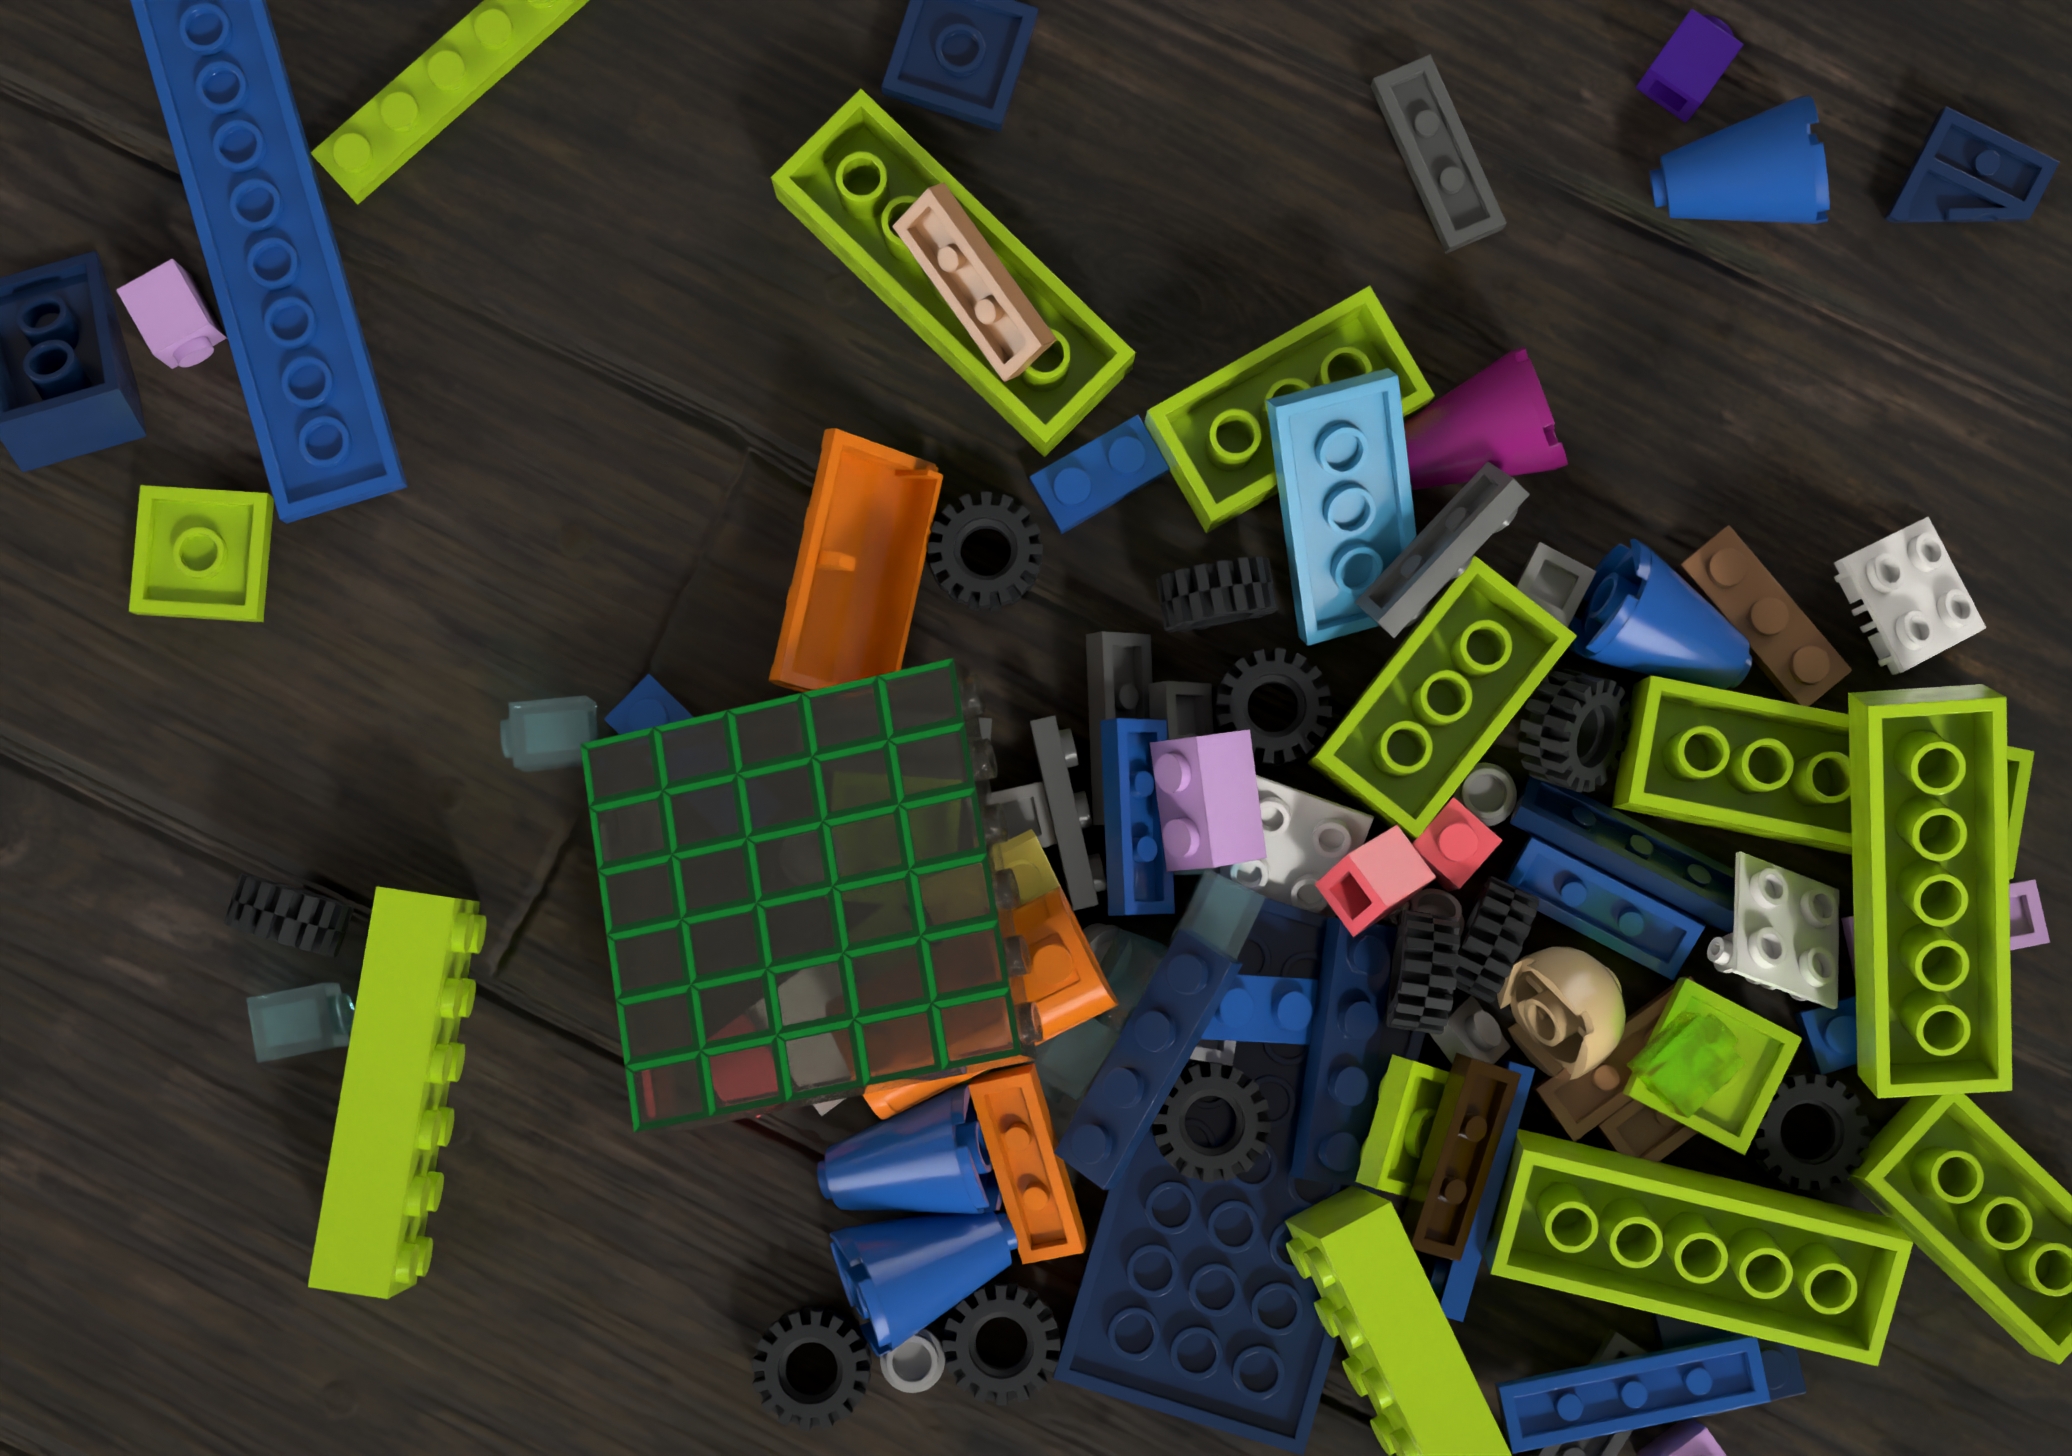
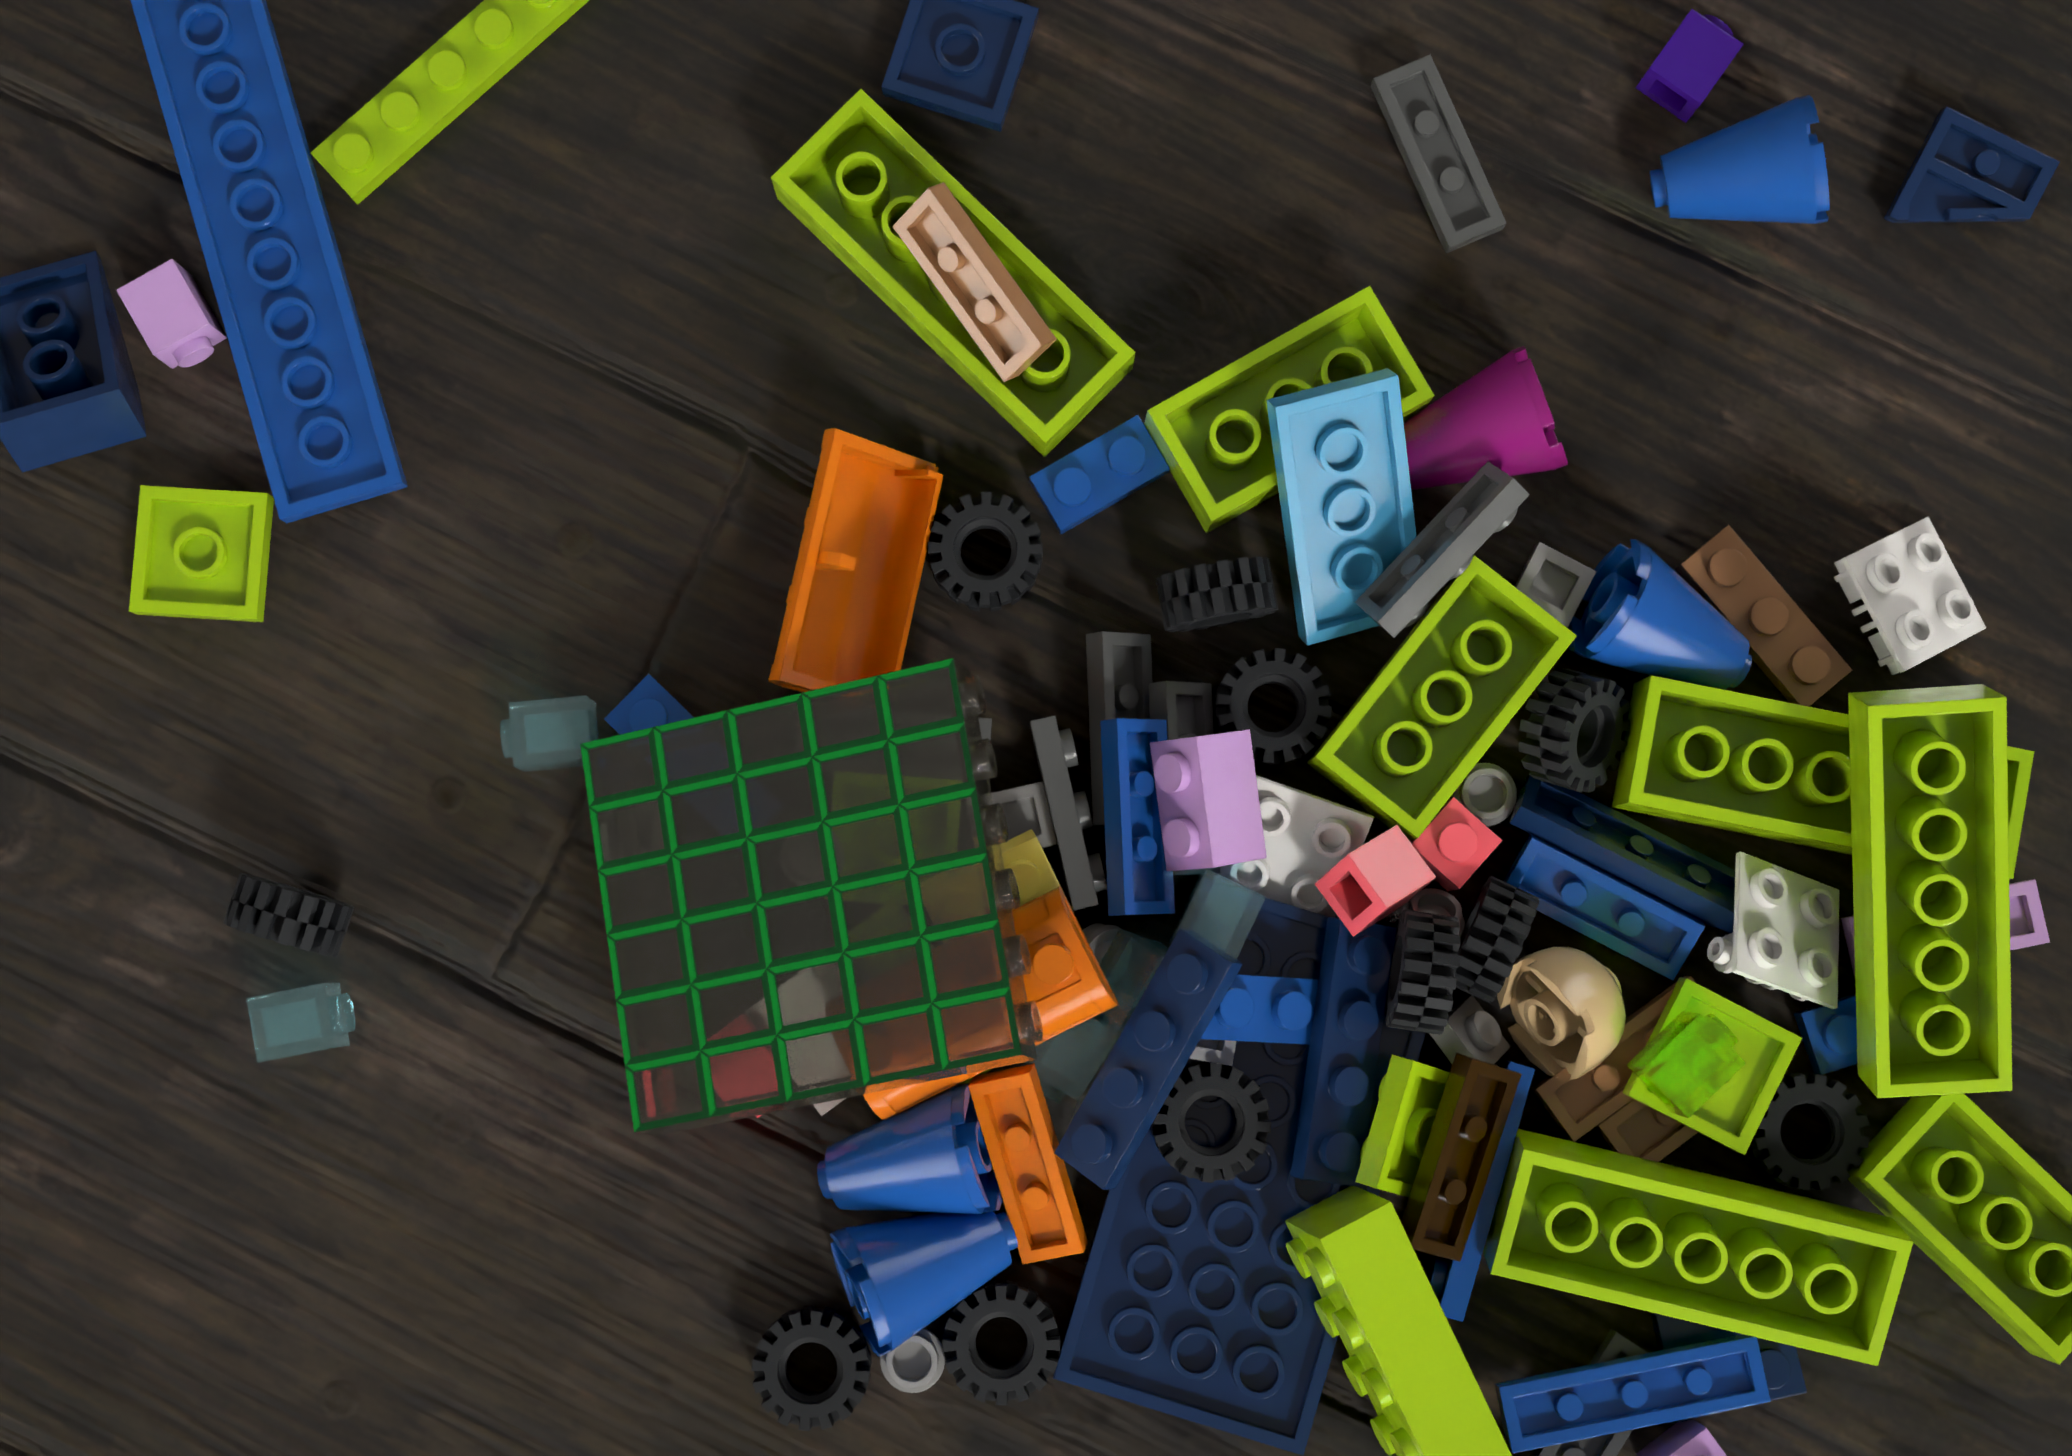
lime brick [308,886,486,1299] -> none

